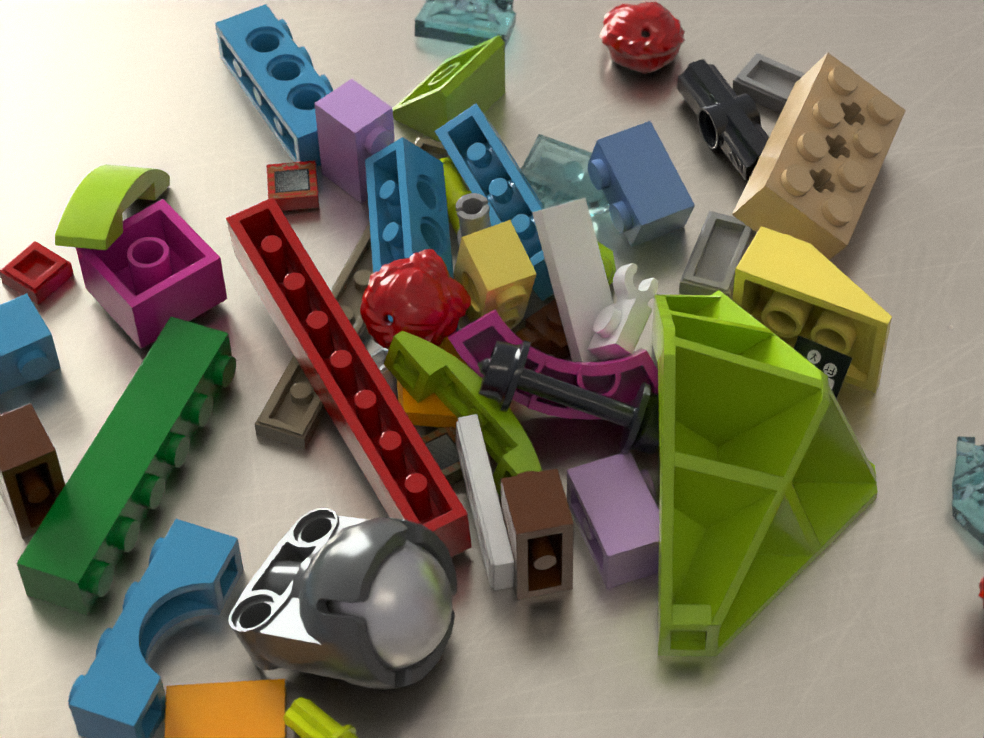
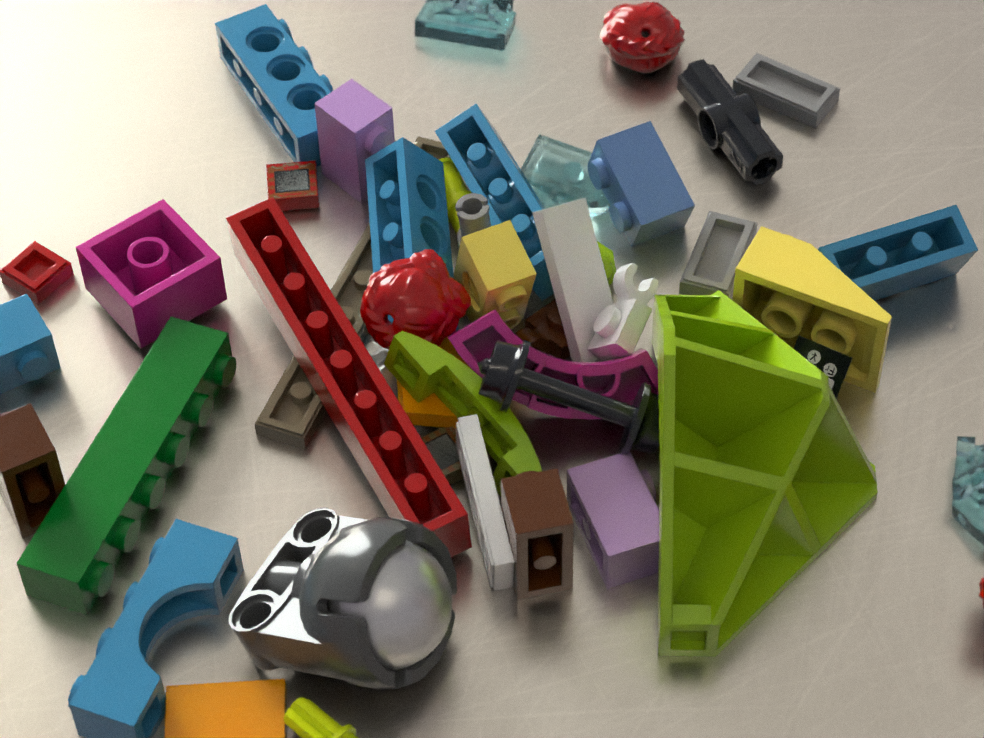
lime slope [55,164,170,250] -> none
lime slope [393,35,506,142] -> none
tan brick [732,53,906,260] -> none
none -> dark azure brick [818,205,978,301]

